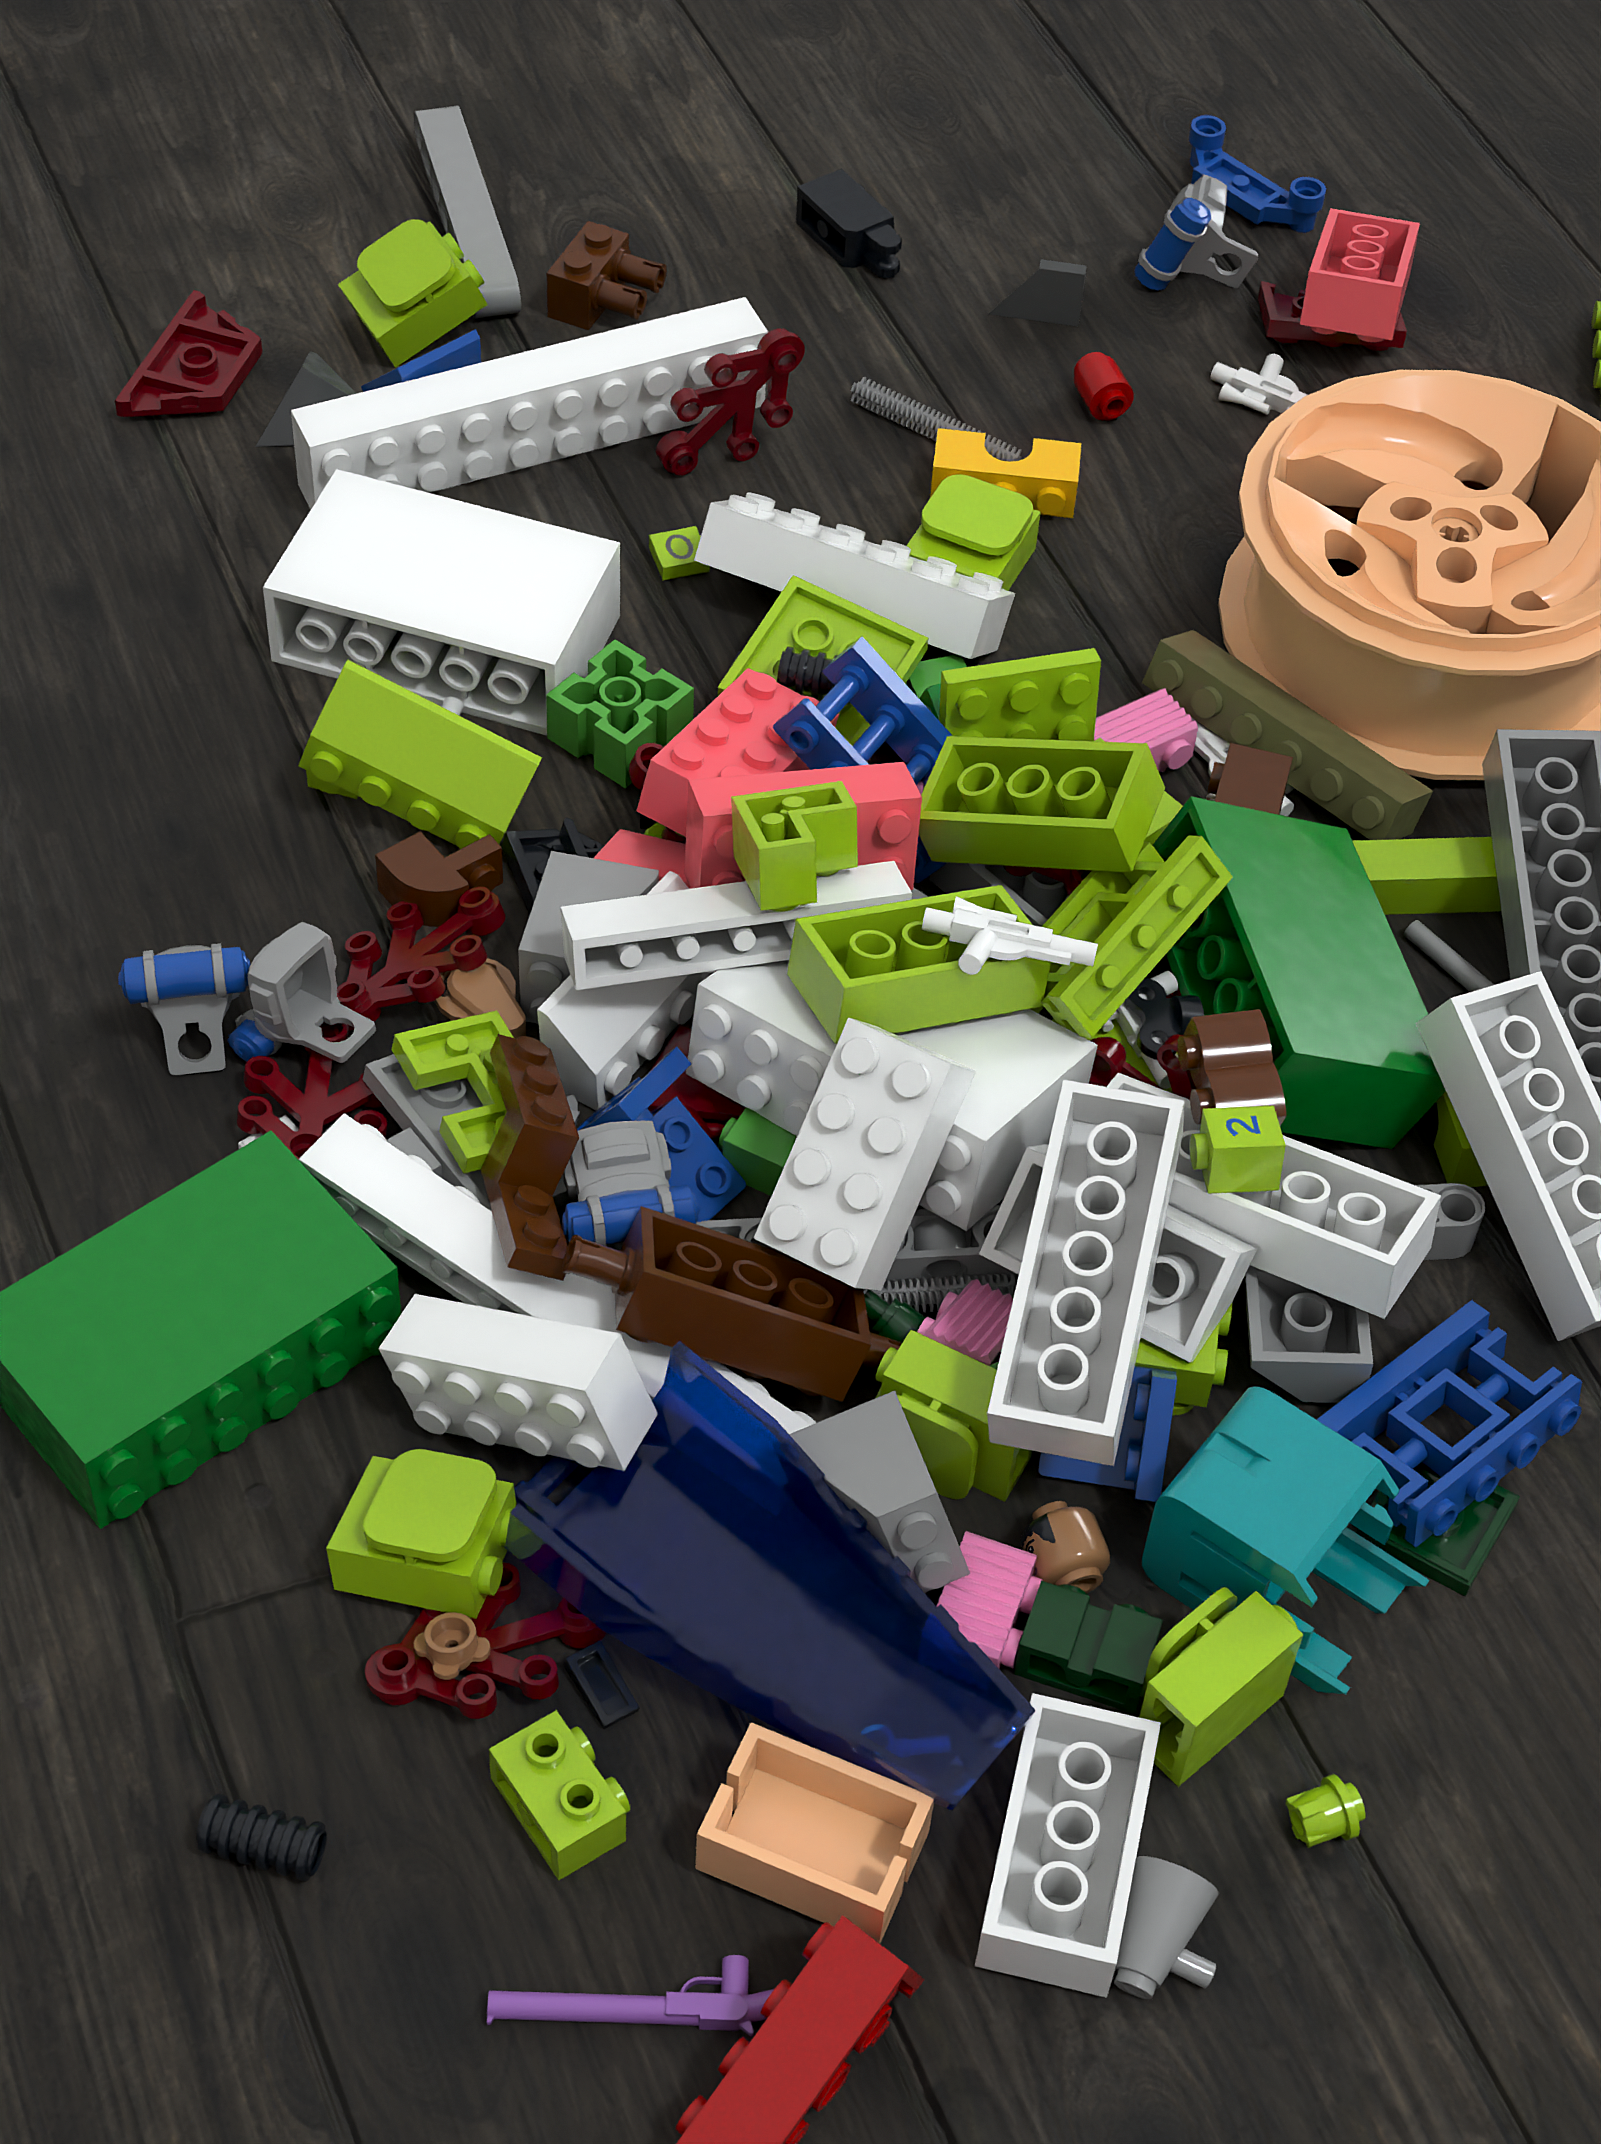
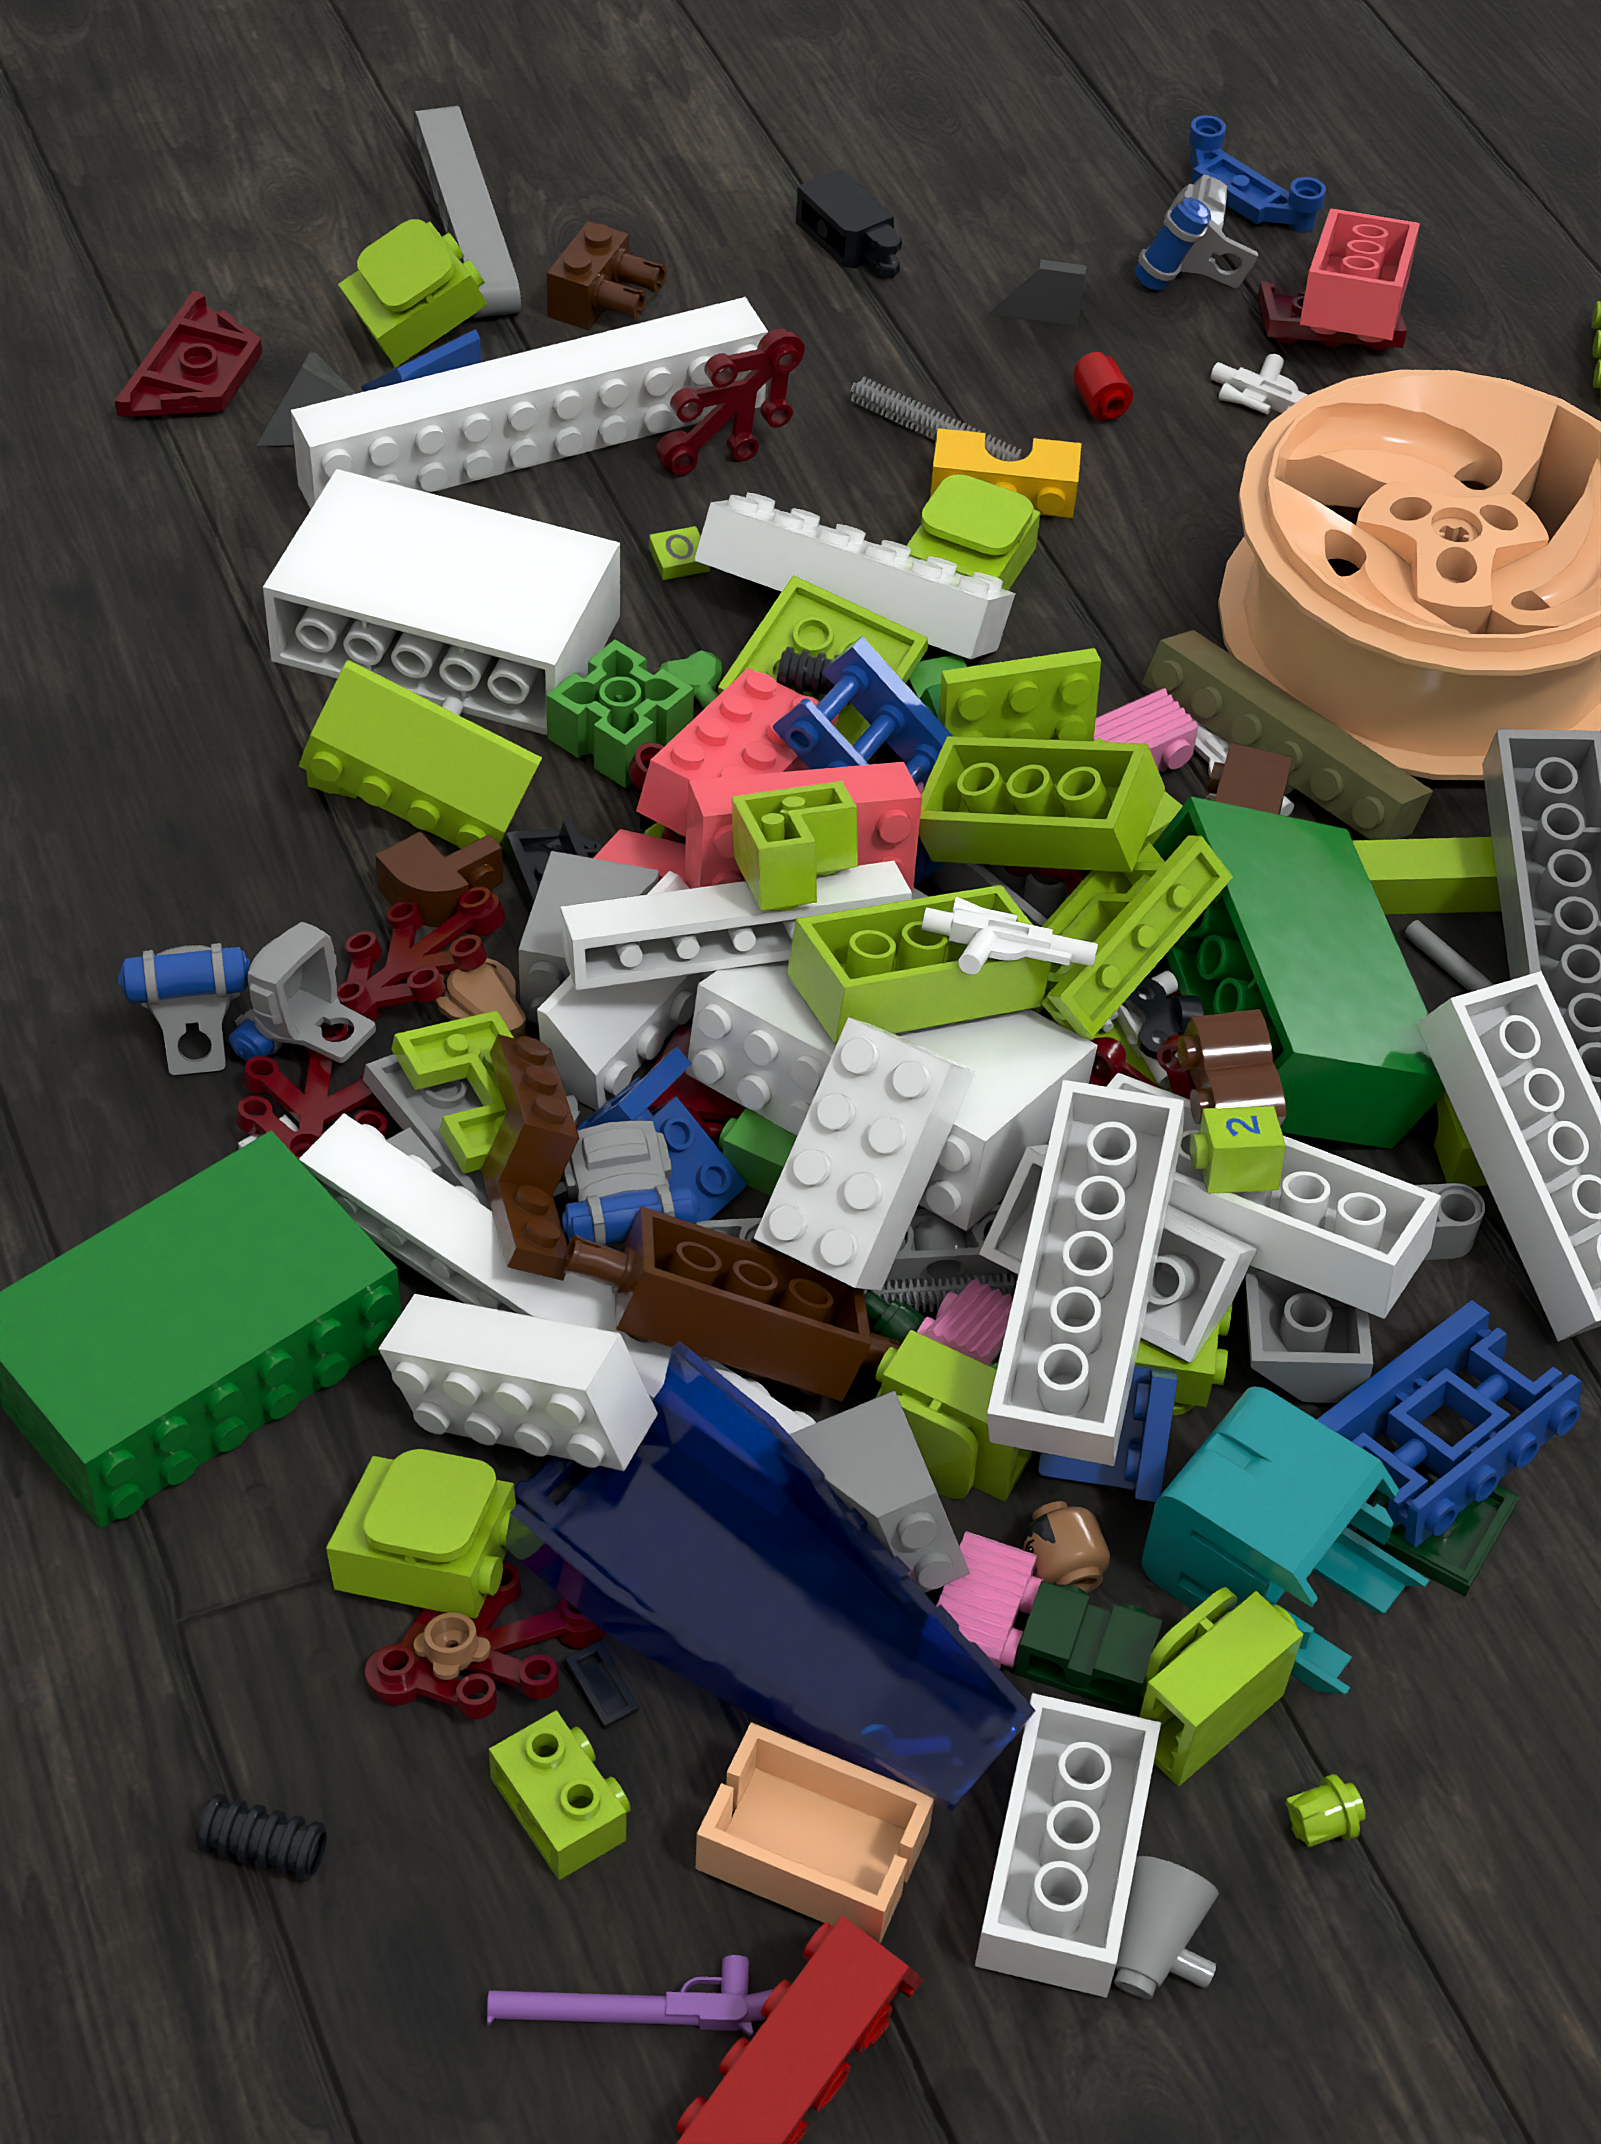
none -> bright green rock [659,650,722,709]

